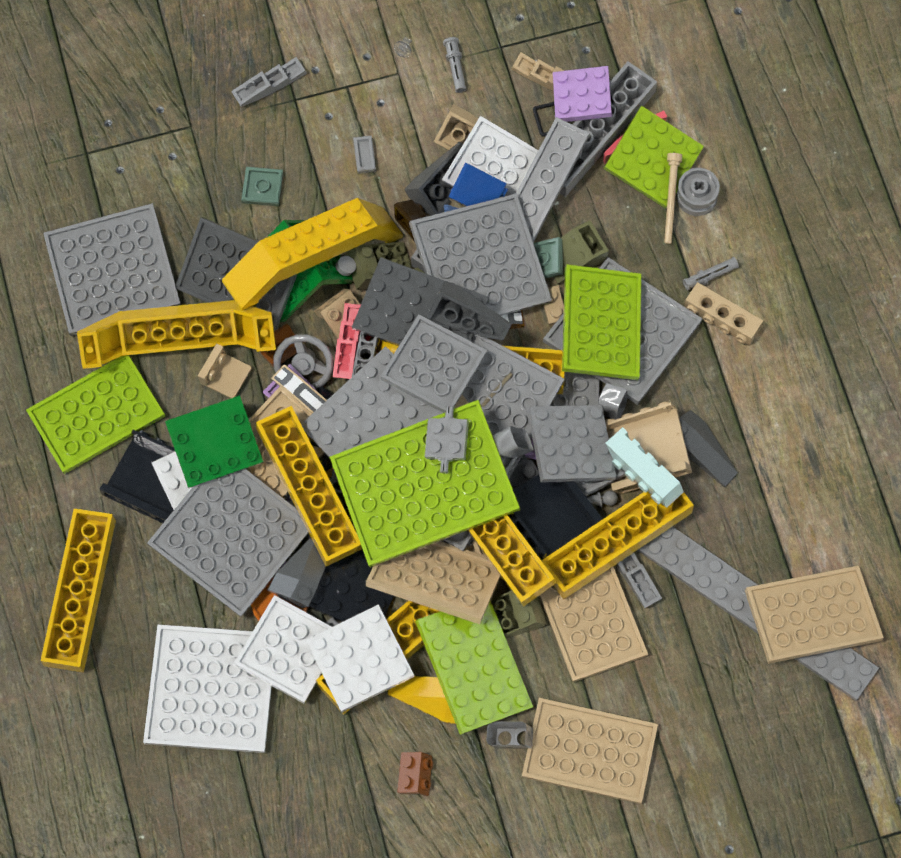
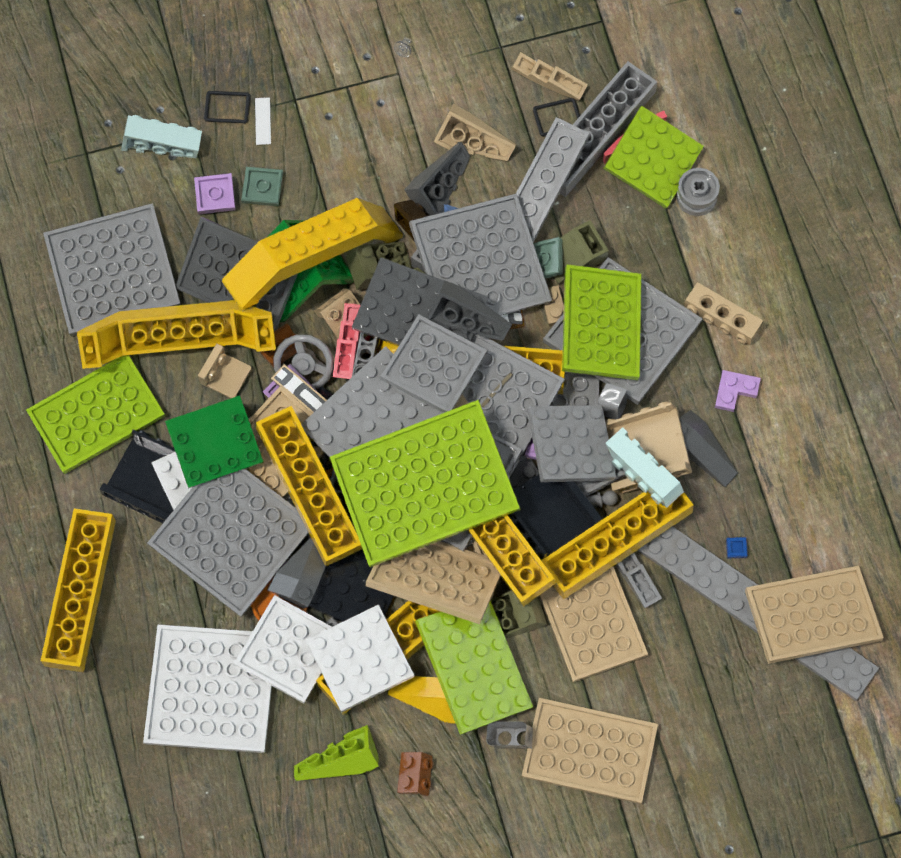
light grey slope [231,57,307,107] -> none
light grey tile [336,256,356,276] -> none
light grey tile [353,135,376,174] -> none
light grey plate [425,406,469,474] -> none
white plate [442,116,538,196] -> none
light grey pin [443,37,467,93] -> none
blue slope [448,162,508,206] -> none
light grey piece [492,426,534,458] -> none
lavender plate [553,66,612,122] -> none
tan piece [664,153,682,244] -> none
light grey pin [683,257,739,291] -> none
none -> light aqua wedge [121,115,202,158]
none -> lavender plate [194,173,235,214]
none -> black piece [204,91,250,123]
none -> white sticker [255,98,271,145]
none -> lime wedge [294,725,379,781]
none -> lavender plate [715,370,761,412]
none -> blue tile [726,537,747,559]

